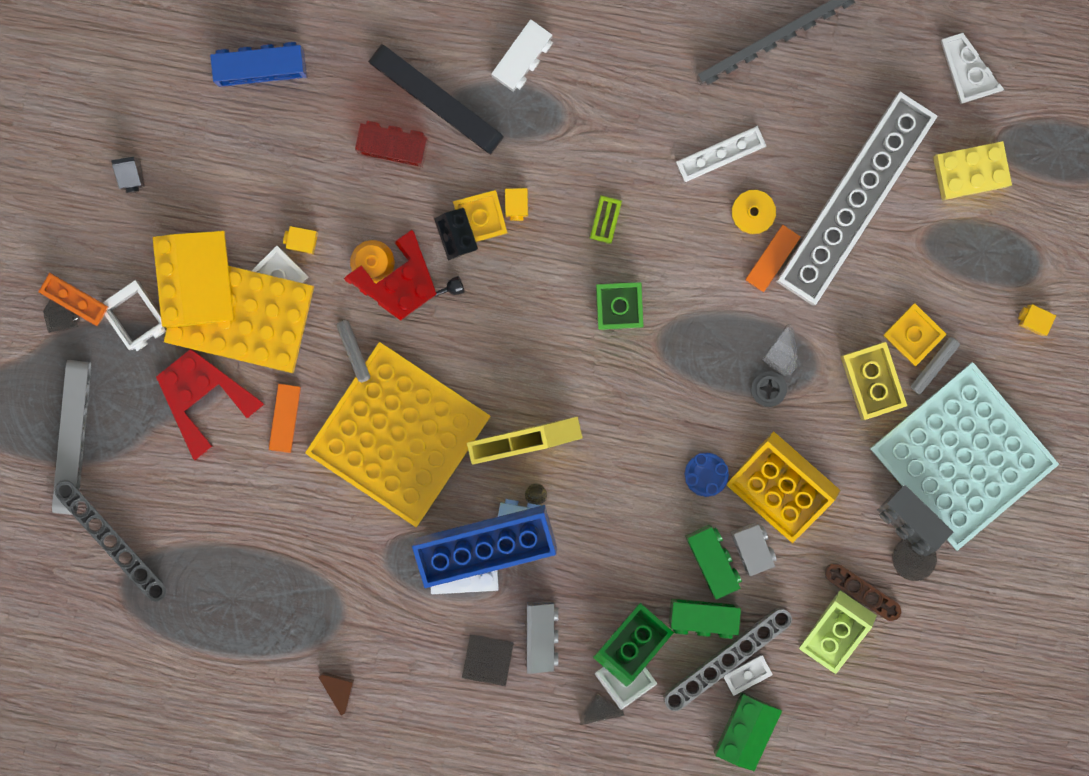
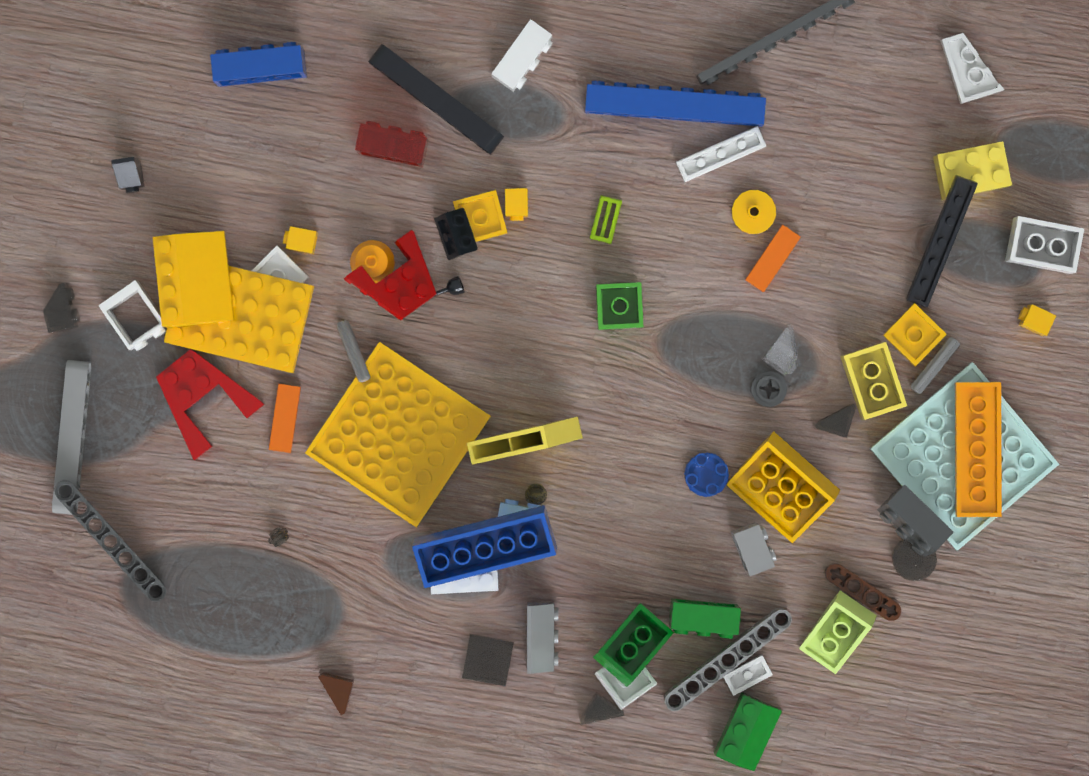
orange tile [38,273,109,326] -> none
green brick [685,525,742,600] -> none
white brick [776,92,937,306] -> none
none -> clear smoke plate [268,527,289,547]
none -> blue brick [585,81,766,127]
none -> clear smoke slope [812,404,856,438]
none -> black tile [906,175,978,308]
none -> light orange plate [955,382,1002,517]
none -> white brick [1005,216,1084,274]

